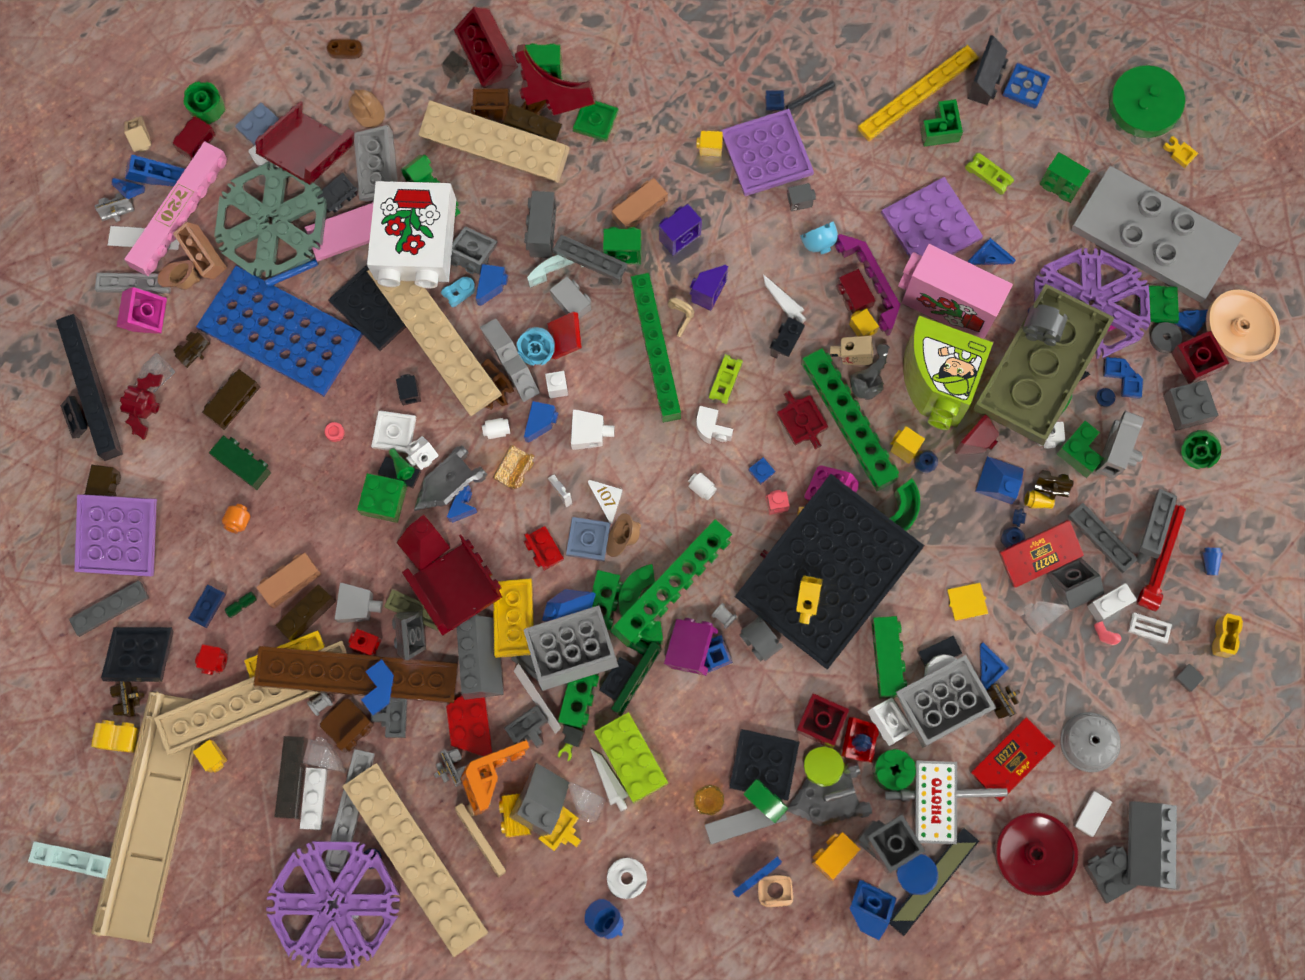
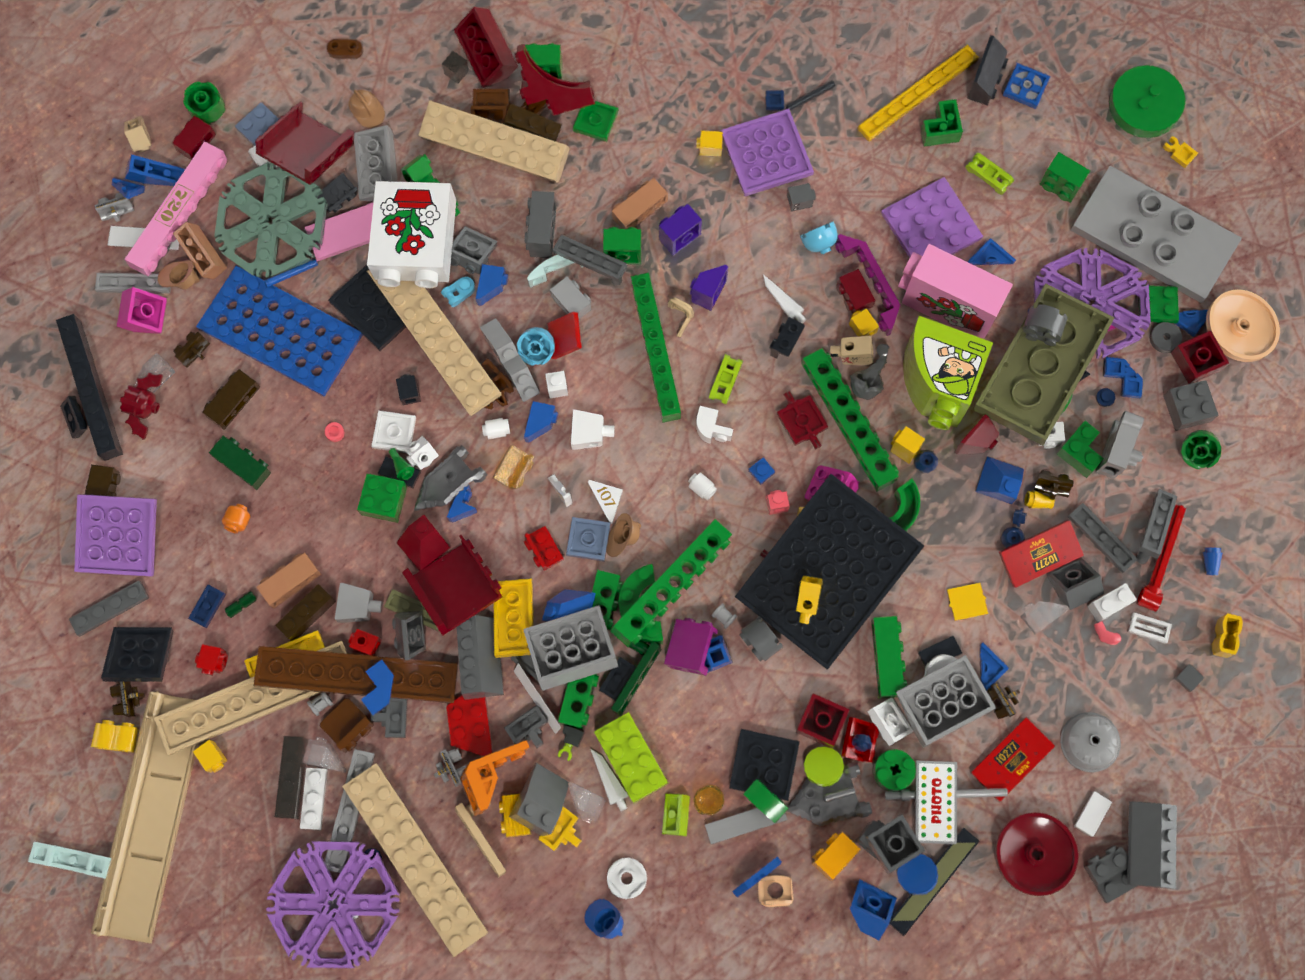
none -> lime slope [662,793,690,836]

